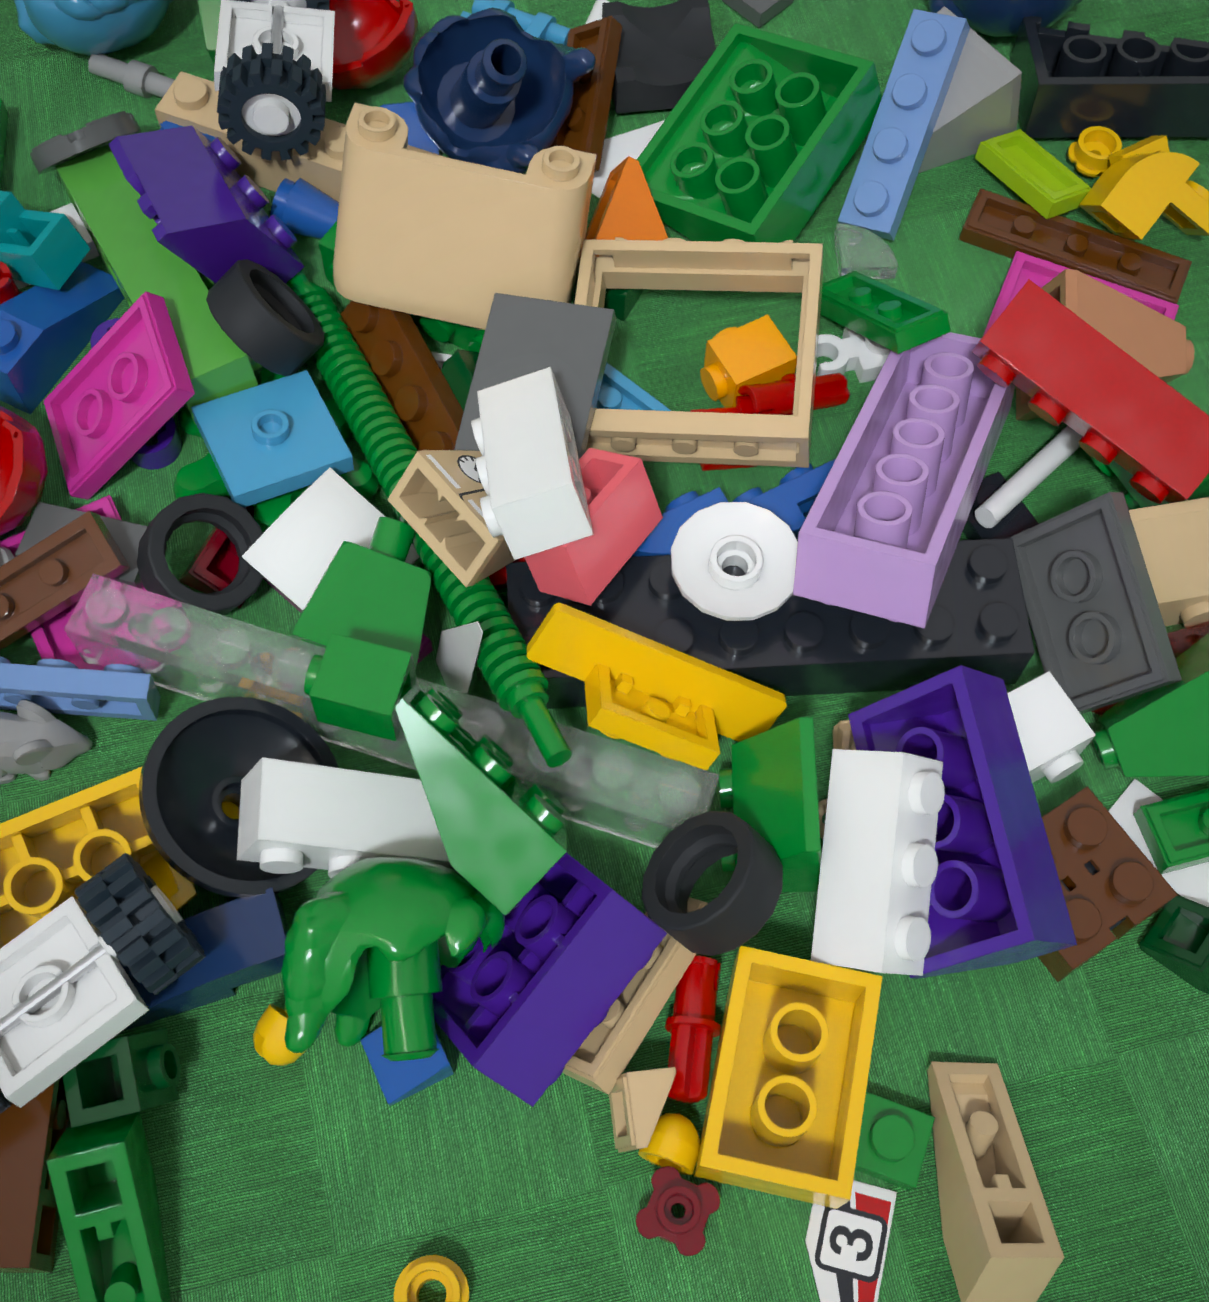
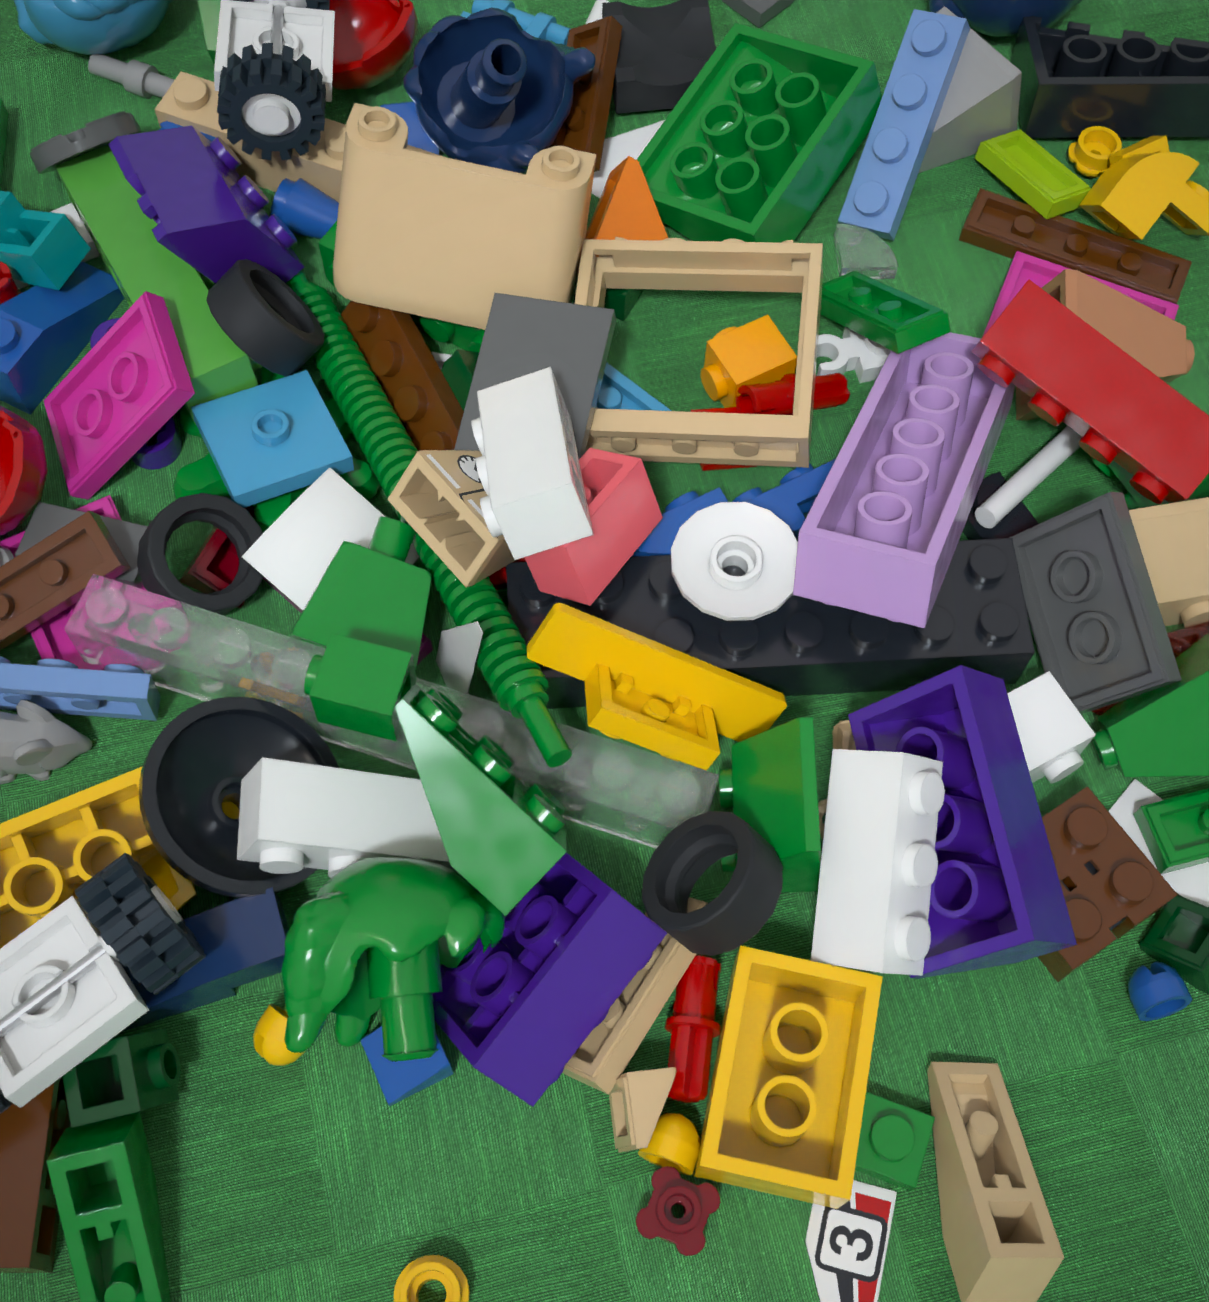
none -> blue hinge [1128,962,1192,1021]

